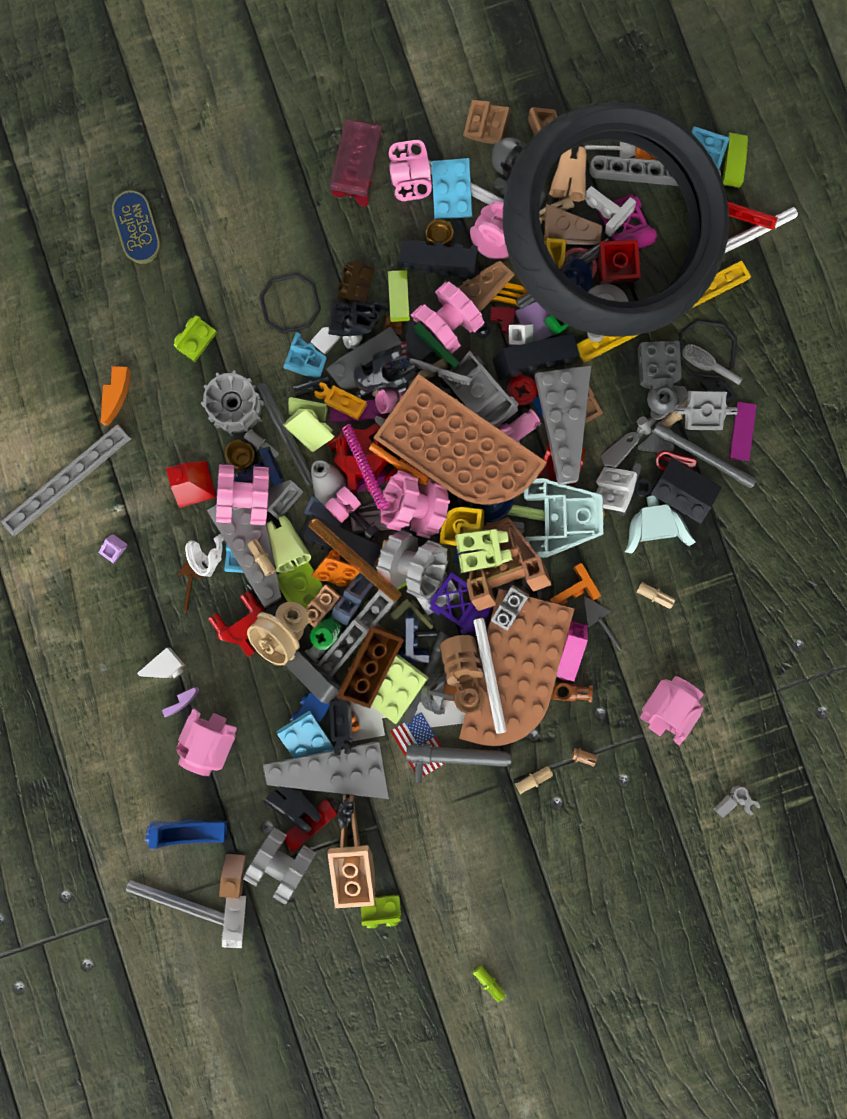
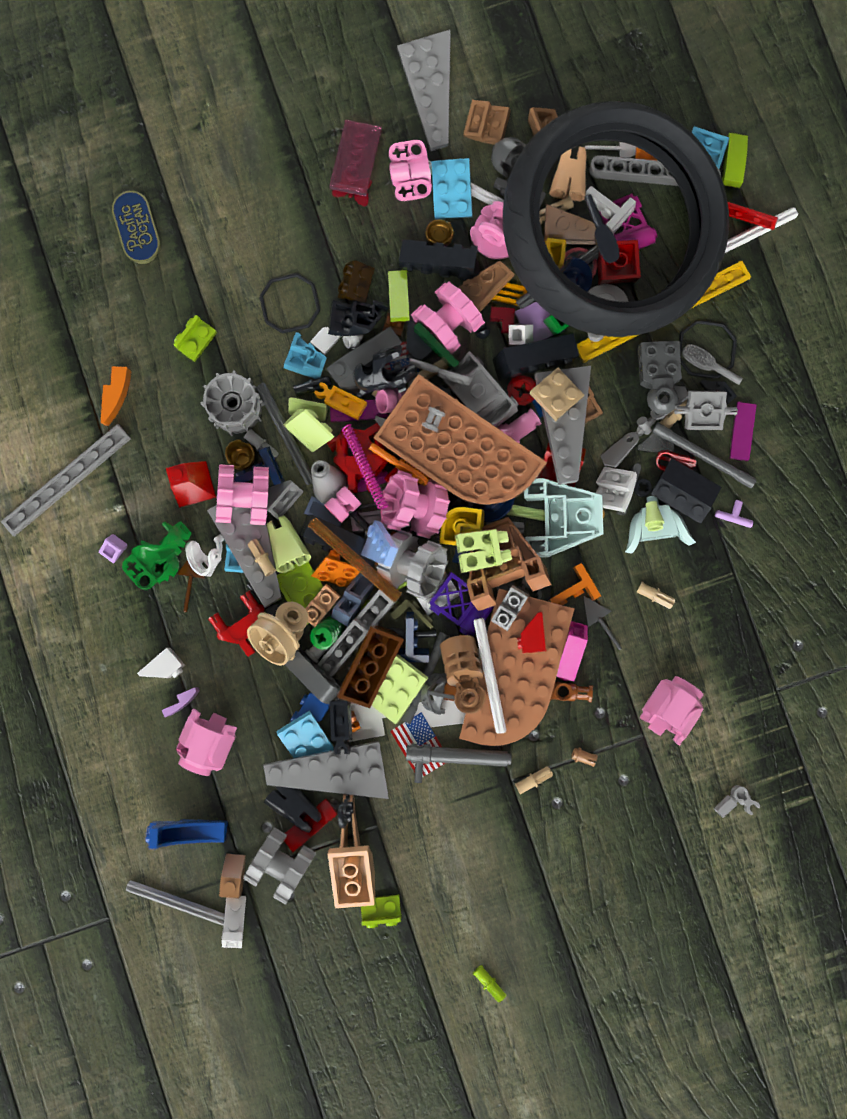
none -> green animal [122,521,191,590]
none -> light blue wing [361,520,398,567]
none -> light grey wing [397,30,450,151]
none -> light grey bush [422,407,446,432]
none -> red slope [517,611,546,654]
none -> tan plate [529,367,584,421]
none -> black piece [584,194,619,263]
none -> yellowish green cone [645,501,664,531]
none -> lavender piece [715,500,753,528]

